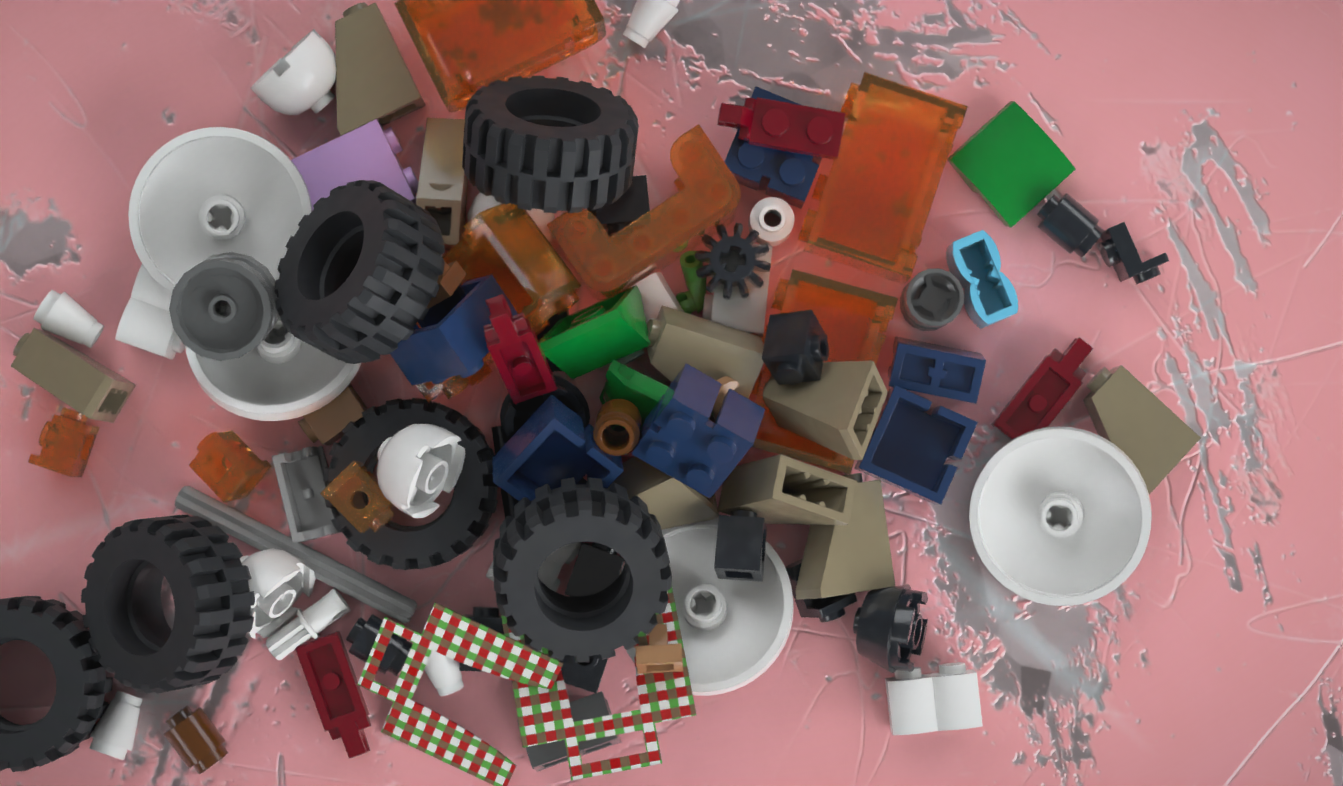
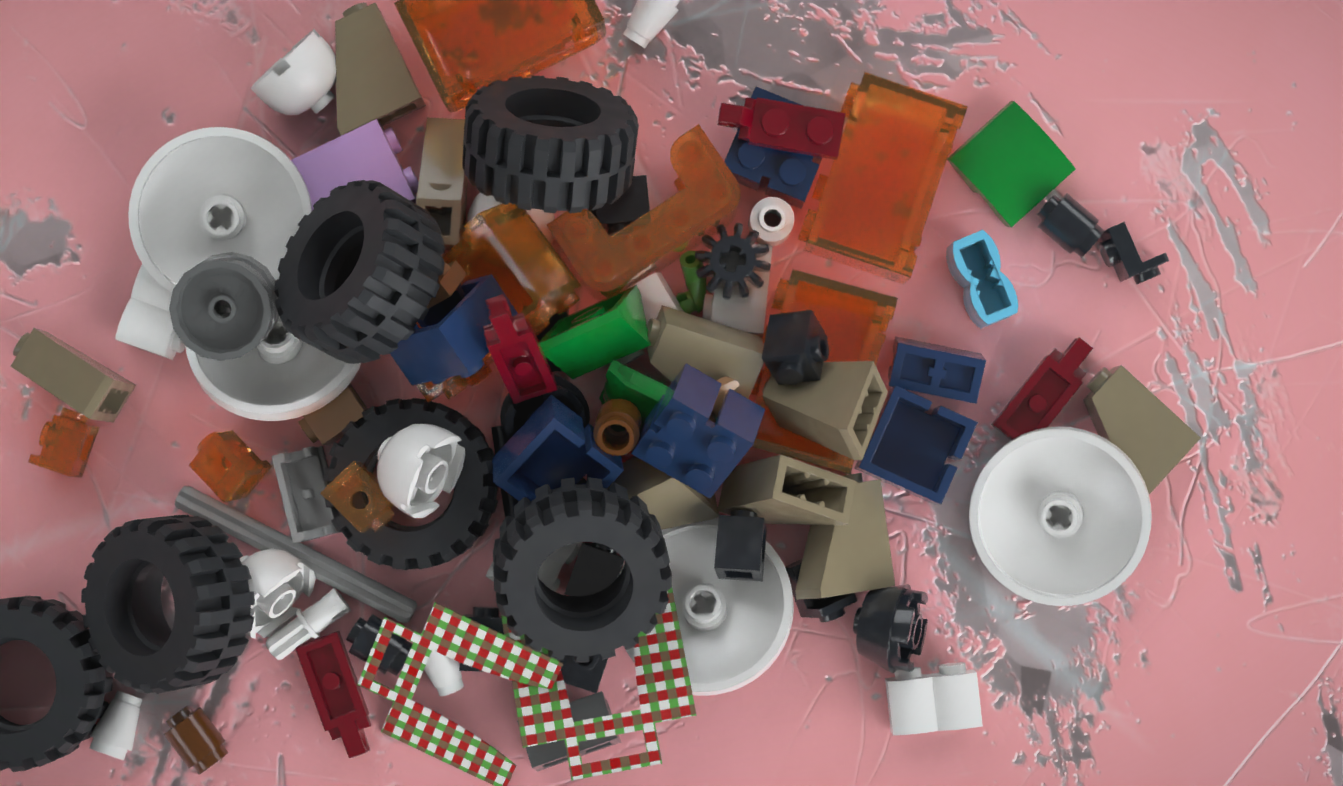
white cone [33,290,105,348] -> none
medium nougat tile [635,624,683,674] -> none
dark grey wheel [900,268,964,331] -> none

